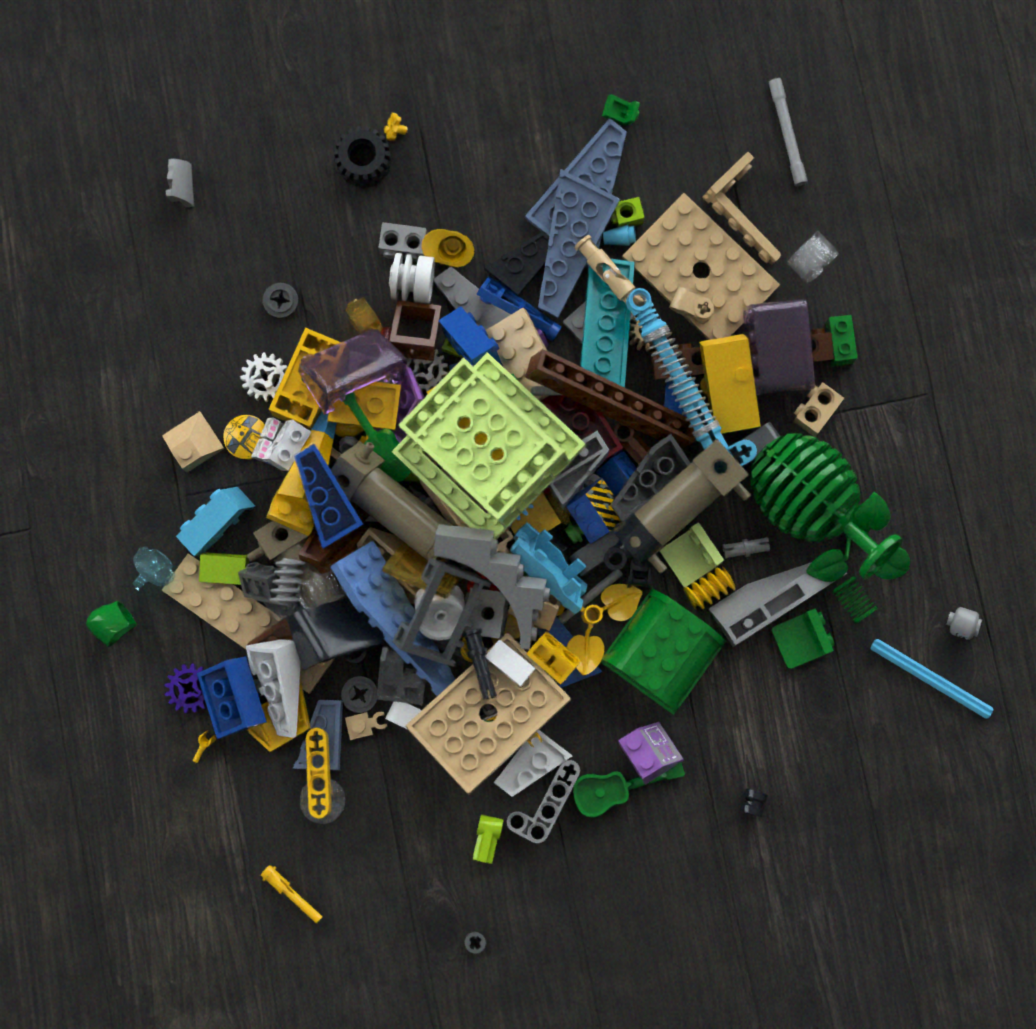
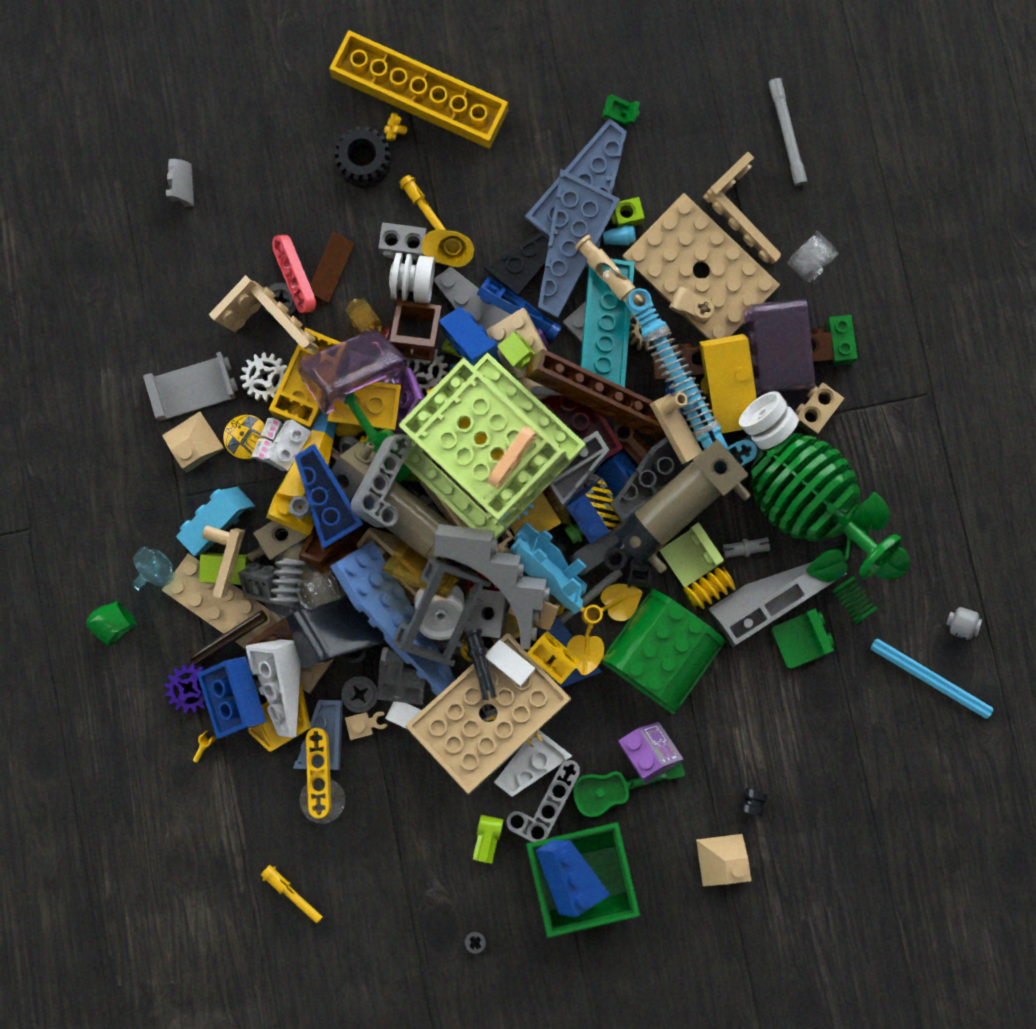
none -> light grey panel [143,352,238,422]
none -> dark brown axle [190,610,268,665]
none -> tan piece [202,525,245,598]
none -> tan bracket [209,275,320,353]
none -> coral beam [272,235,316,313]
none -> light grey plate [289,496,311,519]
none -> reddish brown slope [310,232,355,304]
none -> yellow brick [329,30,508,149]
none -> light grey beam [351,434,411,528]
none -> yellow pin [399,175,446,230]
none -> light nougat beam [487,426,537,489]
none -> lime brick [497,332,536,370]
none -> green container [526,822,640,937]
none -> blue wedge [536,840,610,917]
none -> tan piece [649,392,702,464]
none -> tan slope [696,834,751,886]
none -> white wheel [739,391,799,450]

